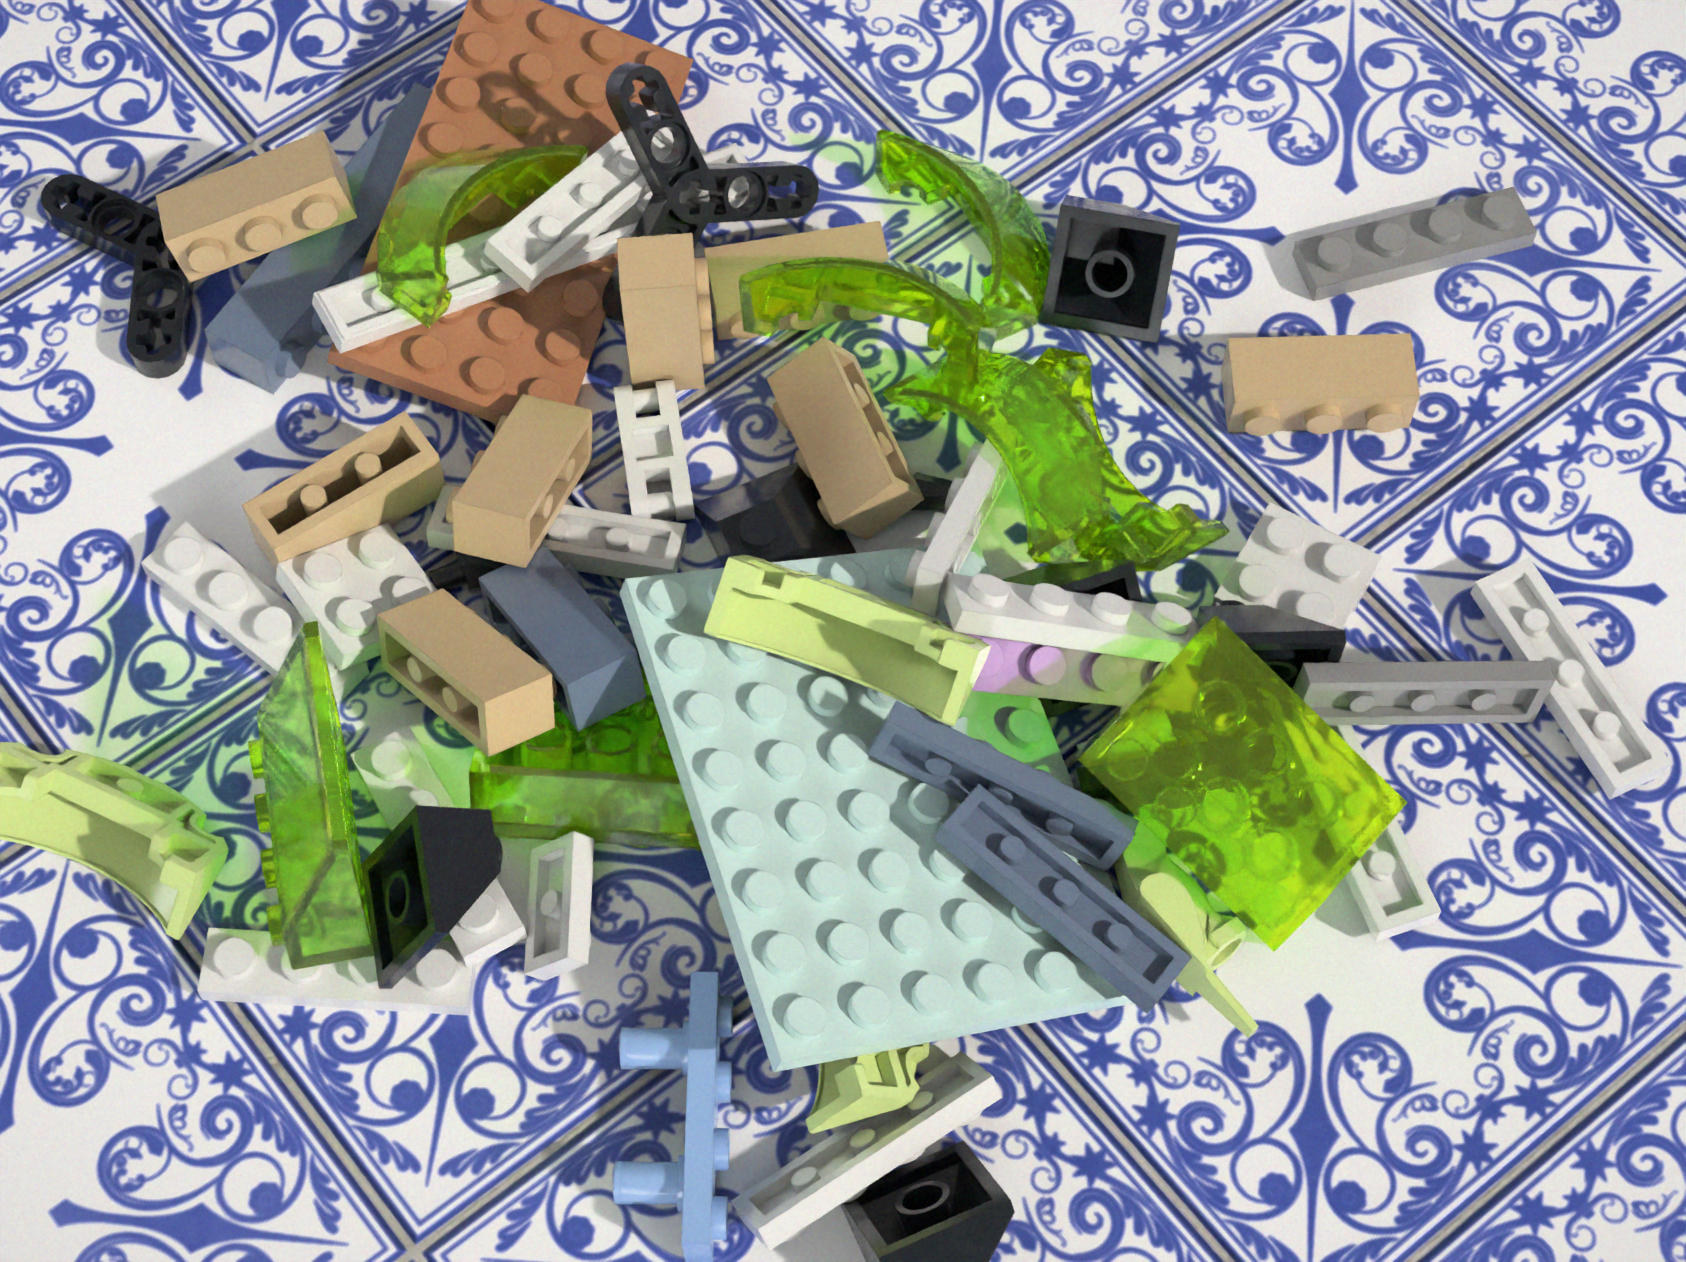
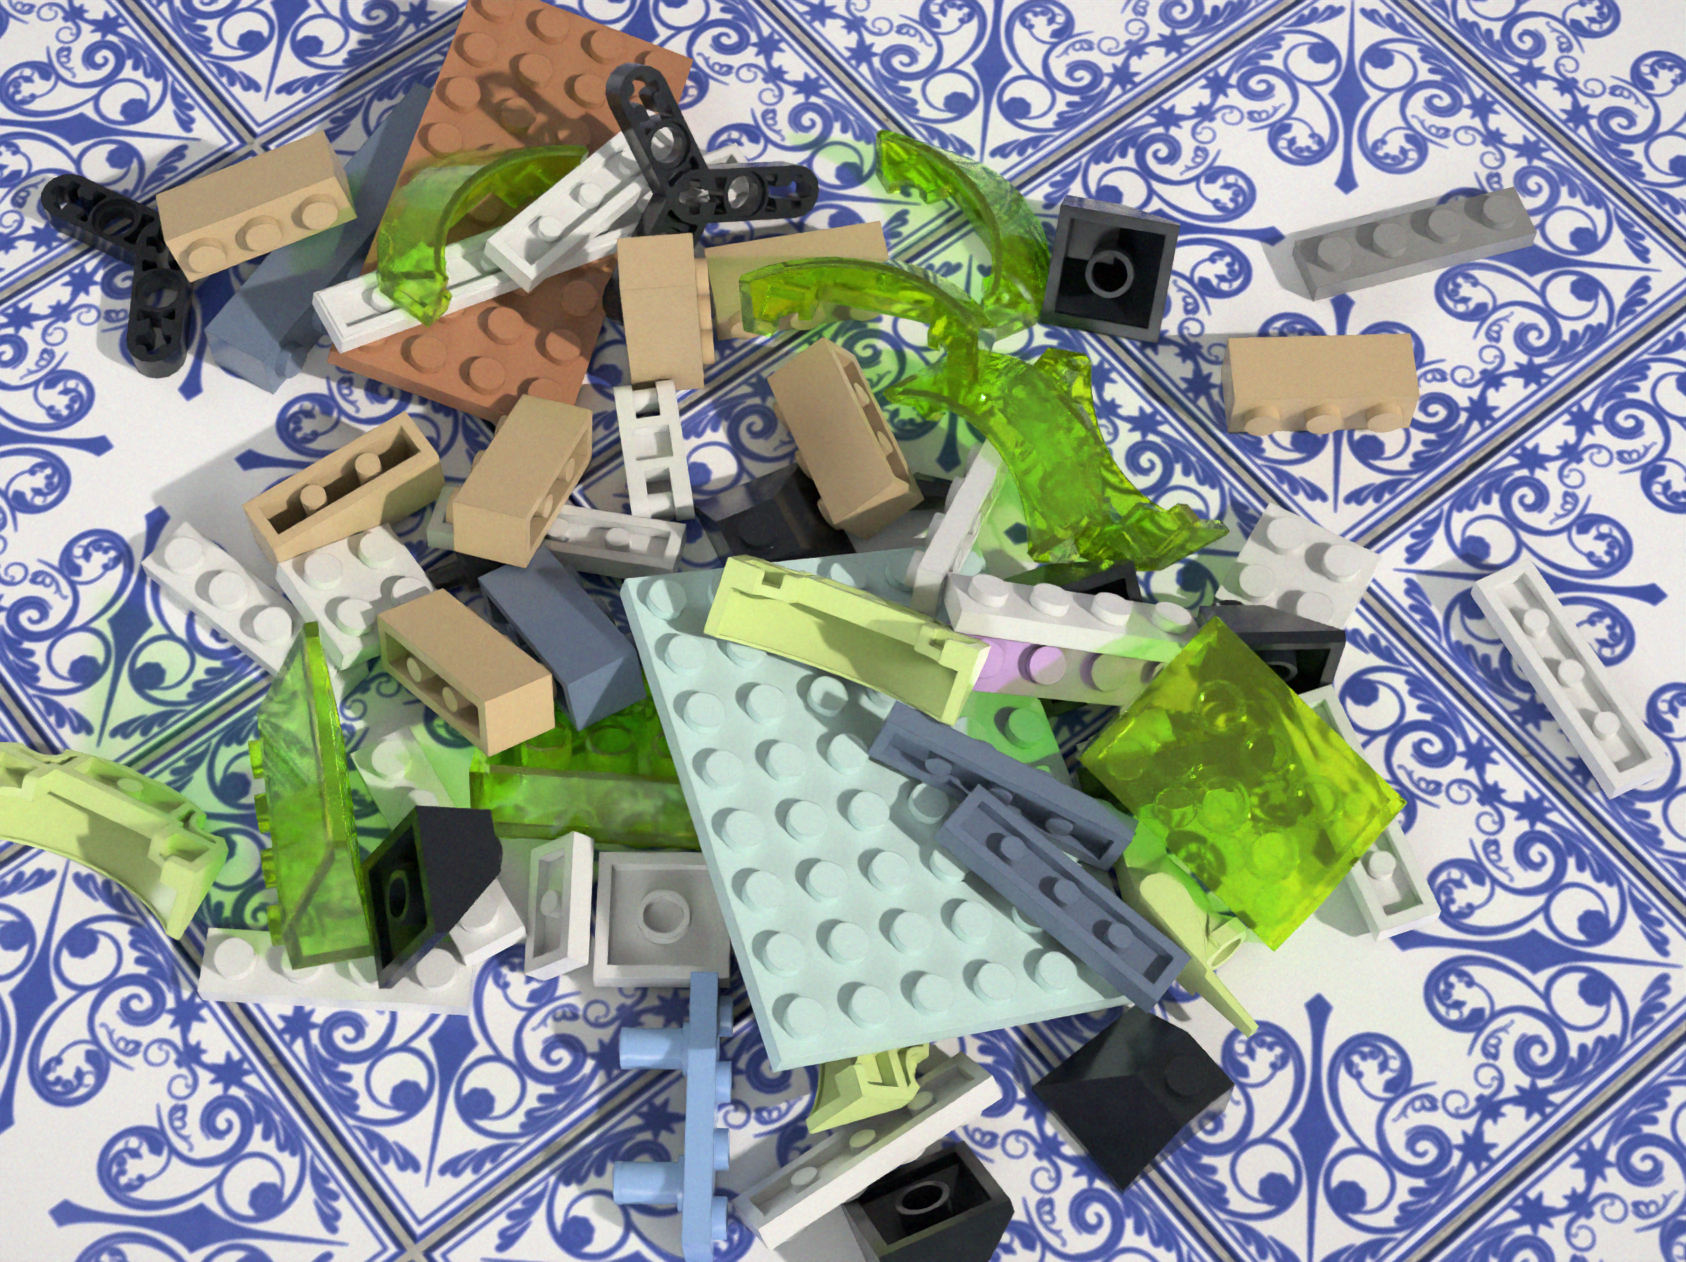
light grey plate [1285,660,1555,726] -> none
none -> white plate [593,852,731,988]
none -> black slope [1031,1005,1235,1195]

